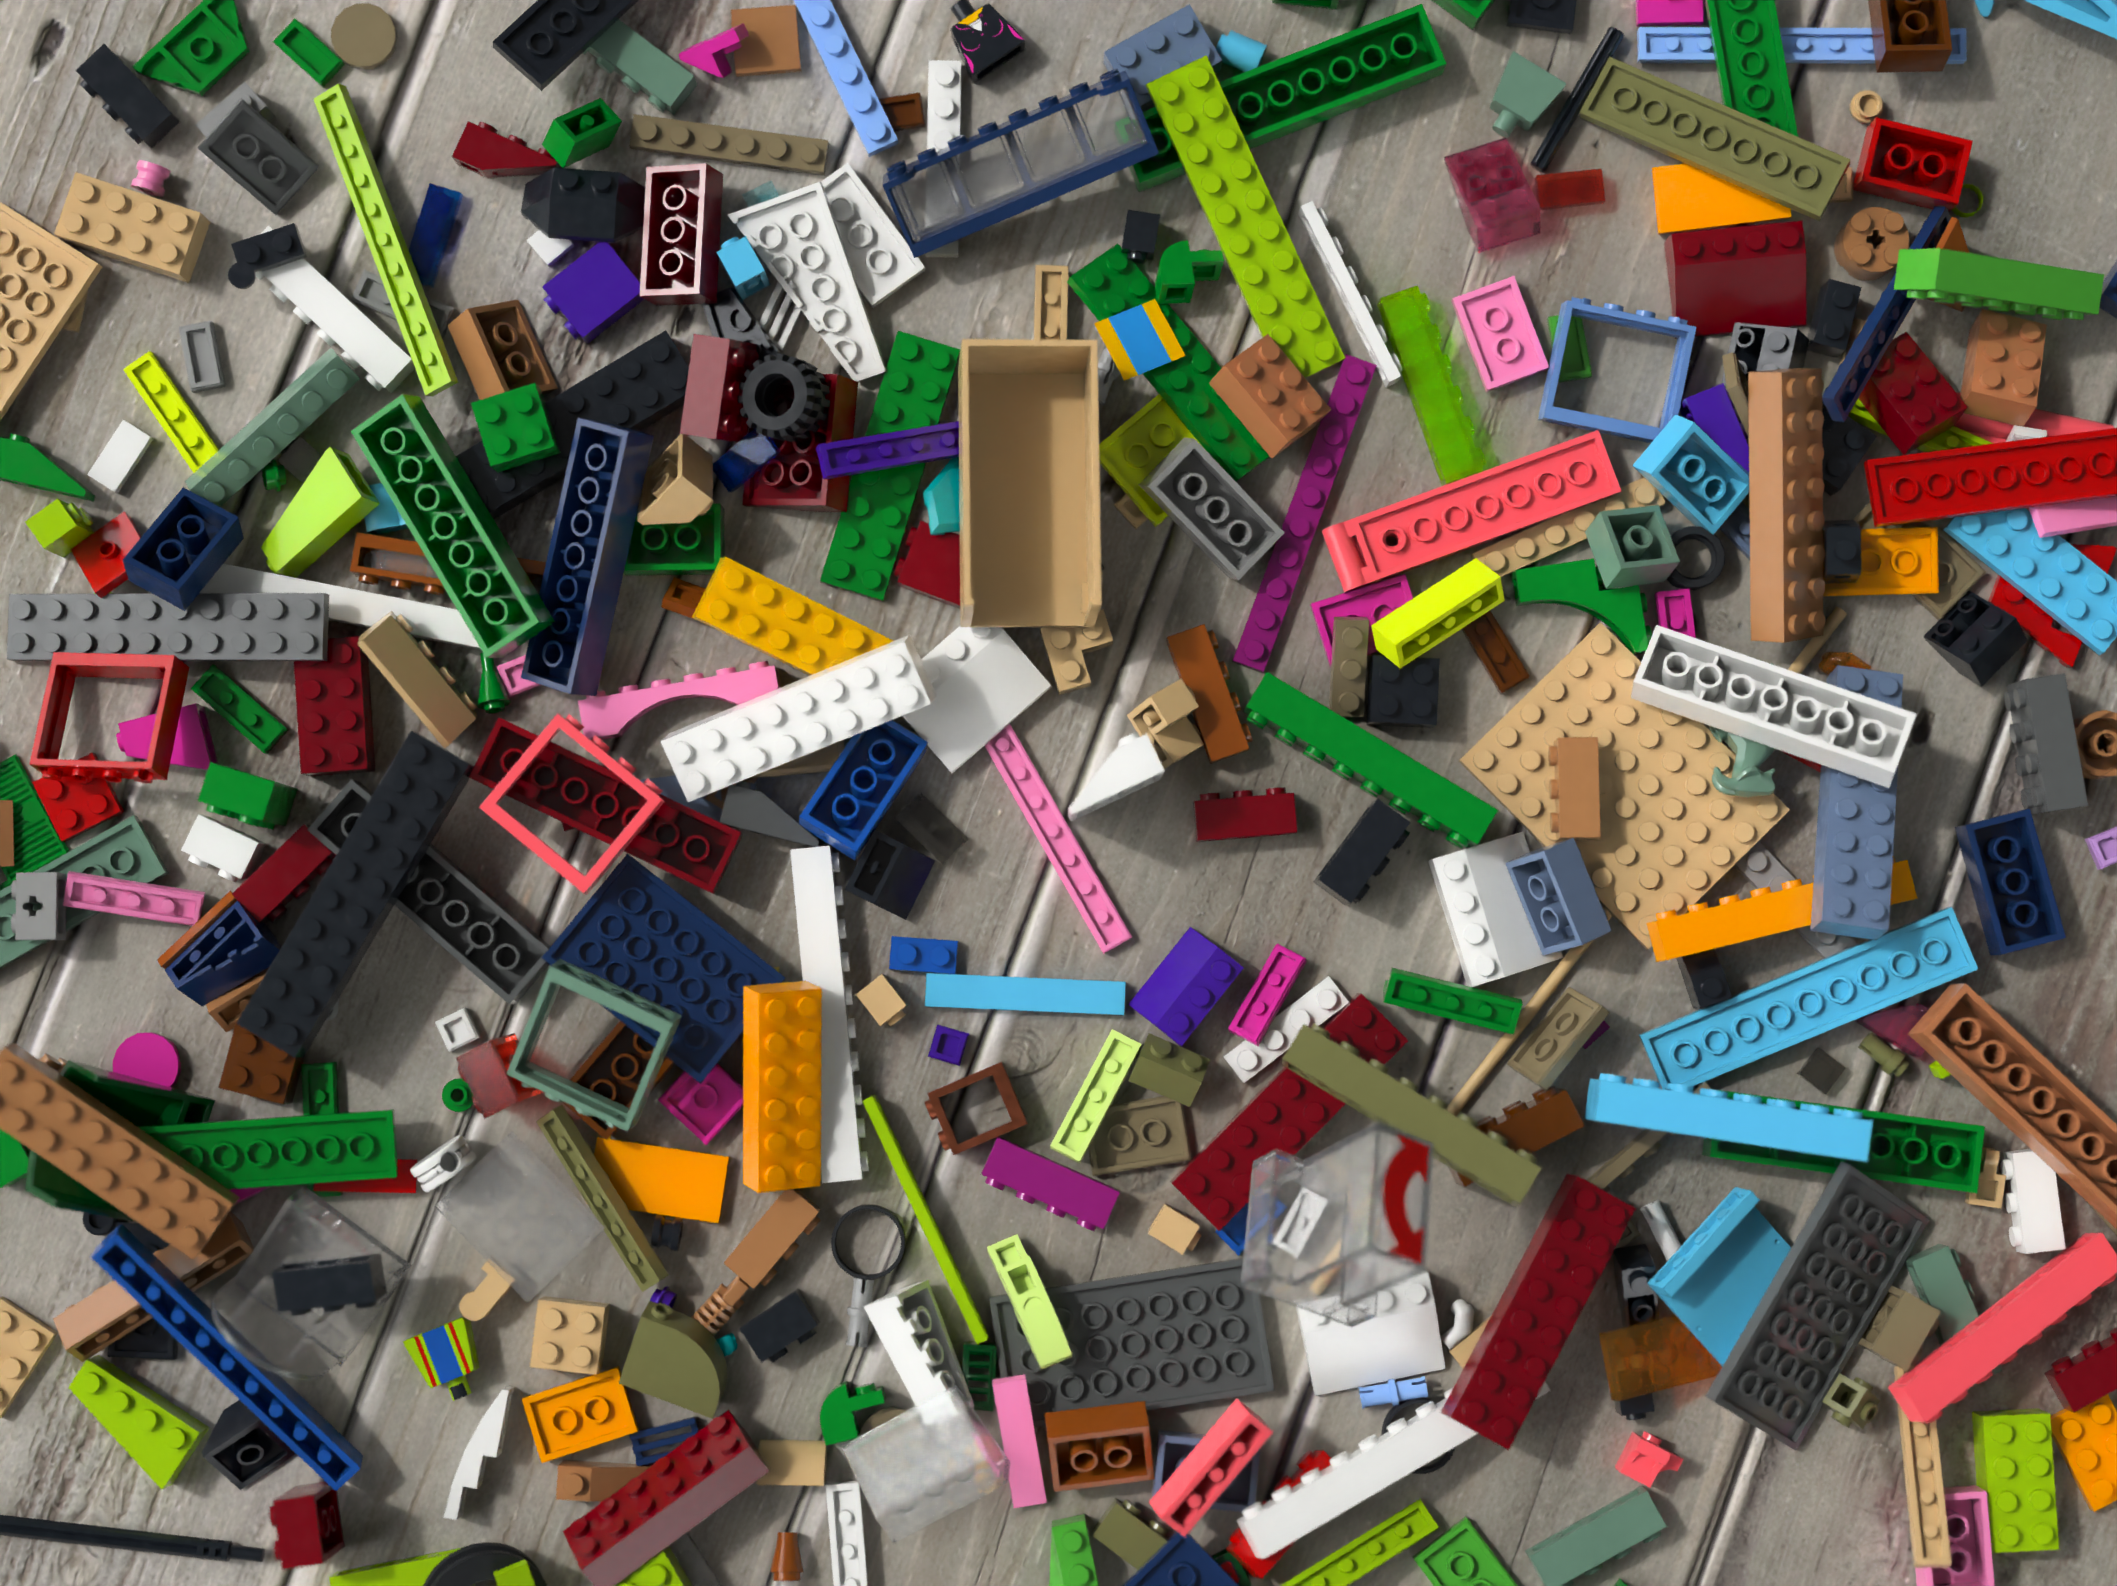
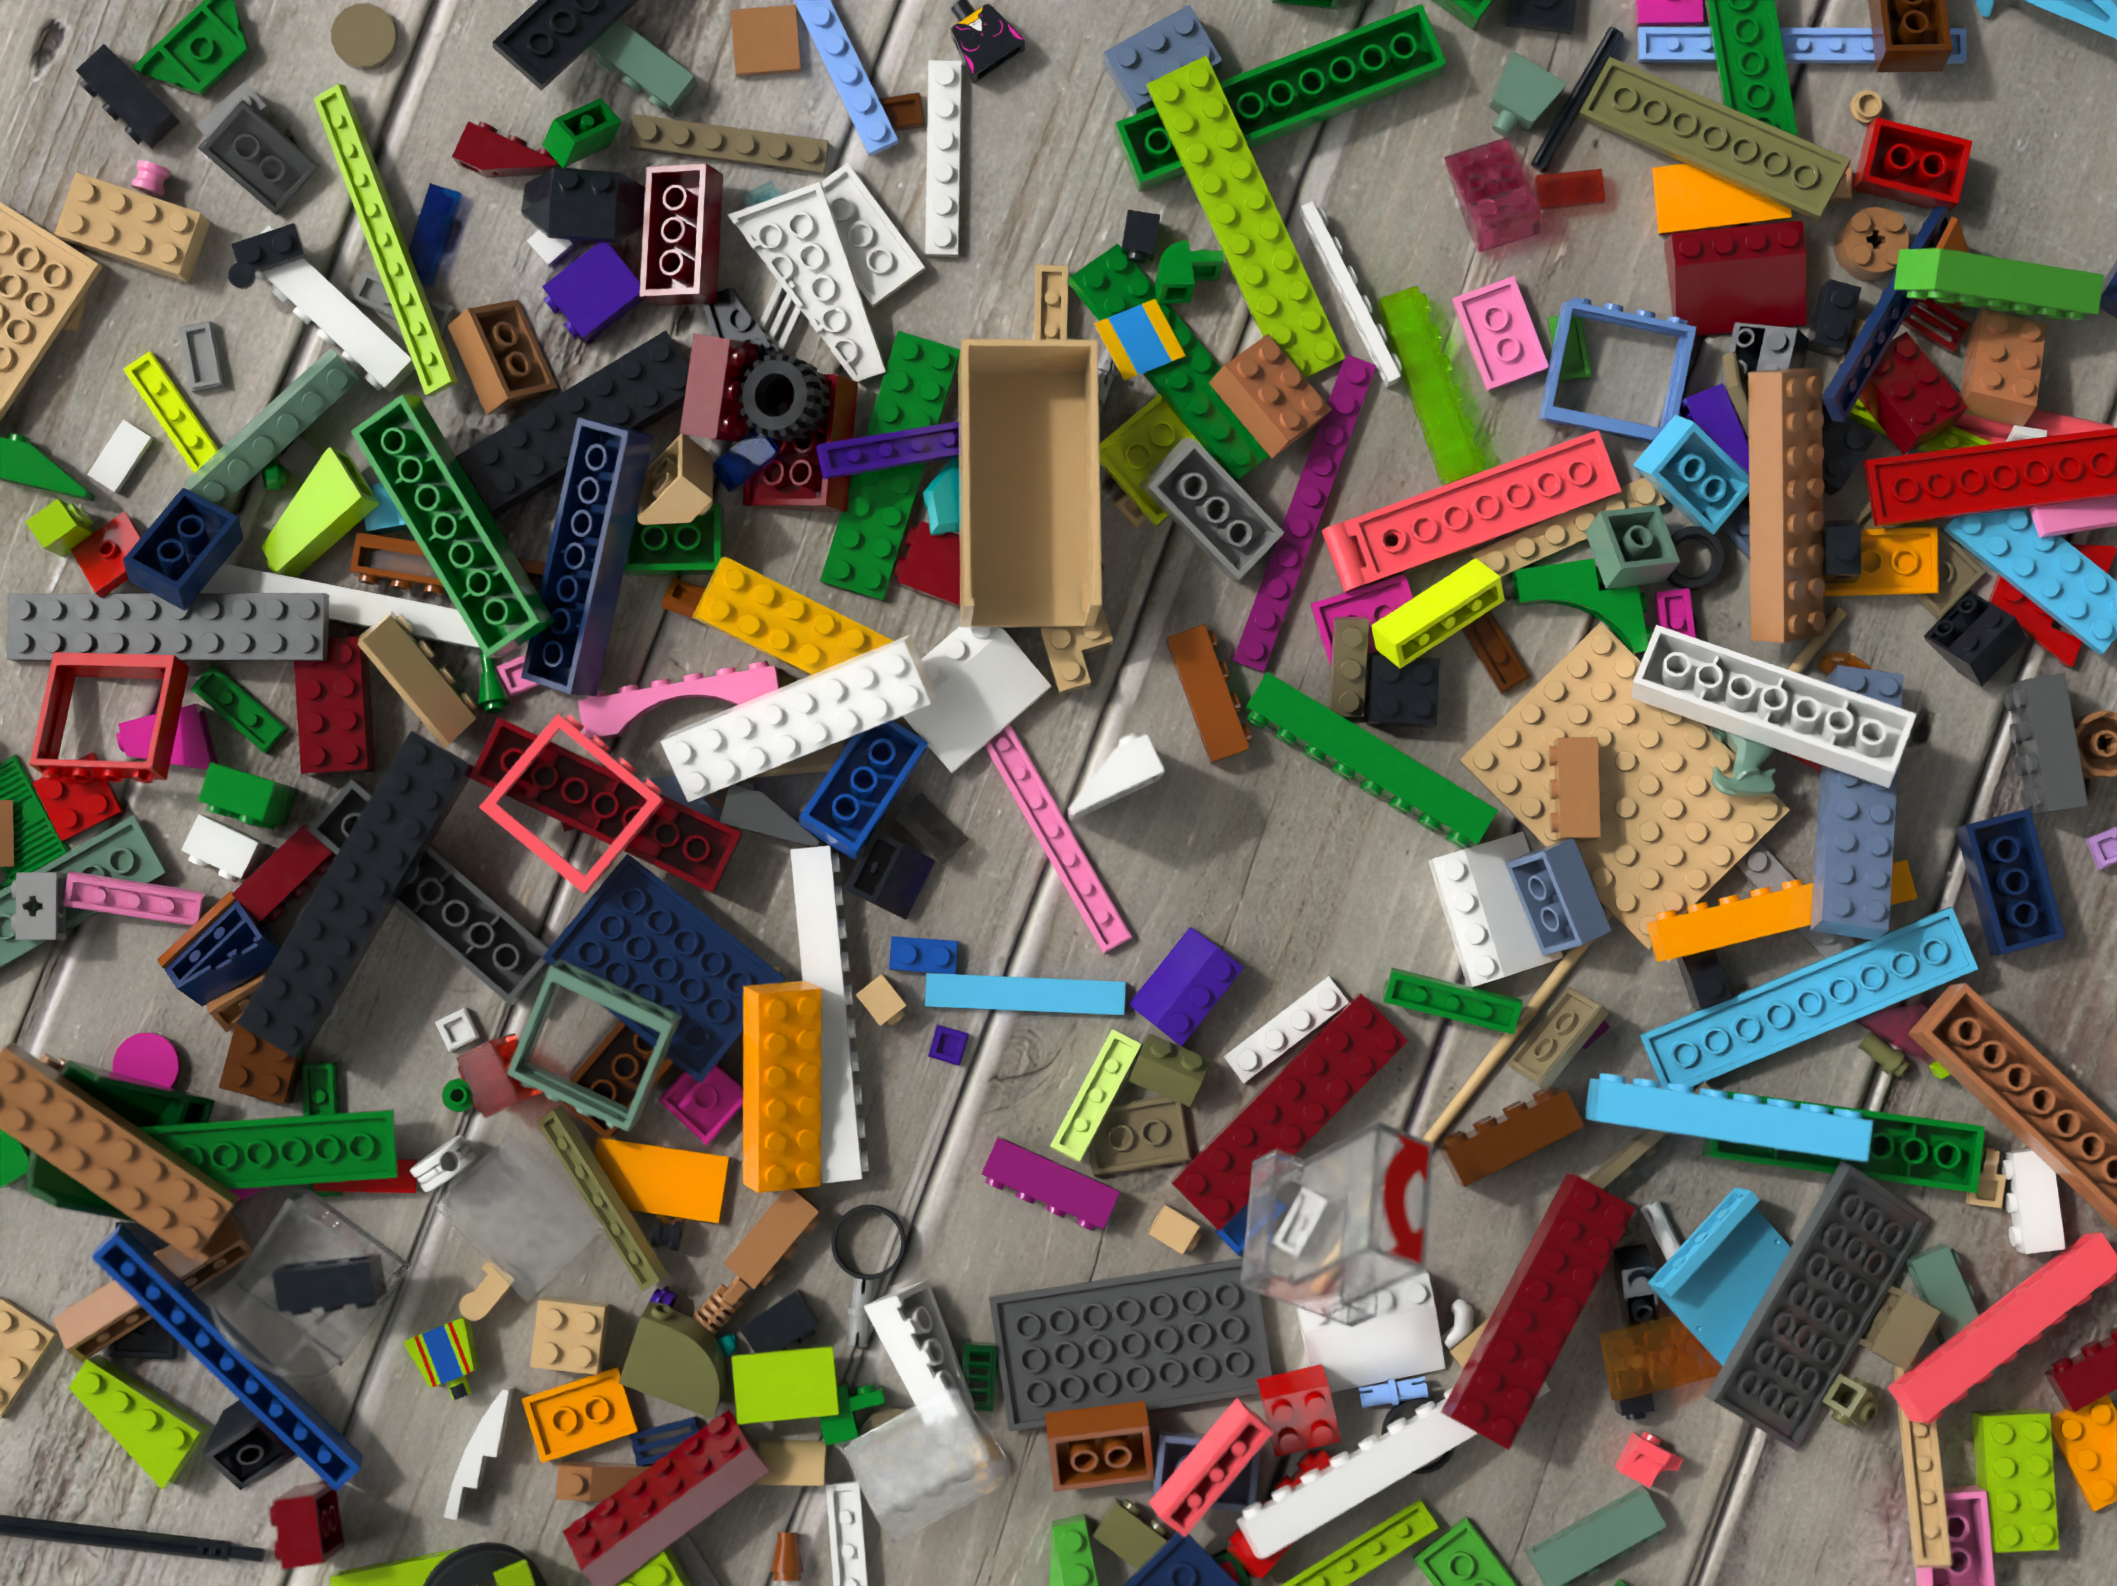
black tile [83,1213,119,1236] -> none
green tile [273,18,345,88] -> none
green brick [471,383,561,473] -> none
dark pink slope [678,23,749,78] -> none
medium azure brick [717,236,770,300] -> none
lime tile [862,1095,989,1344] -> none
clear window [882,69,1159,258] -> none
copper window [925,1062,1028,1155] -> none
yellowish green slope [987,1234,1072,1370] -> none
bright pink tile [992,1374,1047,1508] -> none
tan brick [1127,678,1204,770] -> none
dark red brick [1193,787,1297,842] -> none
medium azure brick [1216,30,1267,72] -> none
dark pink tile [1228,944,1307,1047] -> none
olive brick [1282,1023,1542,1207] -> none
black brick [1313,799,1411,905] -> none
clear smoke tile [1797,1048,1846,1095] -> none
lime axle [1952,183,1984,217] -> none
none -> lime tile [732,1346,840,1424]
none -> red brick [1257,1364,1341,1457]
none -> dark red tile [1901,298,1970,354]

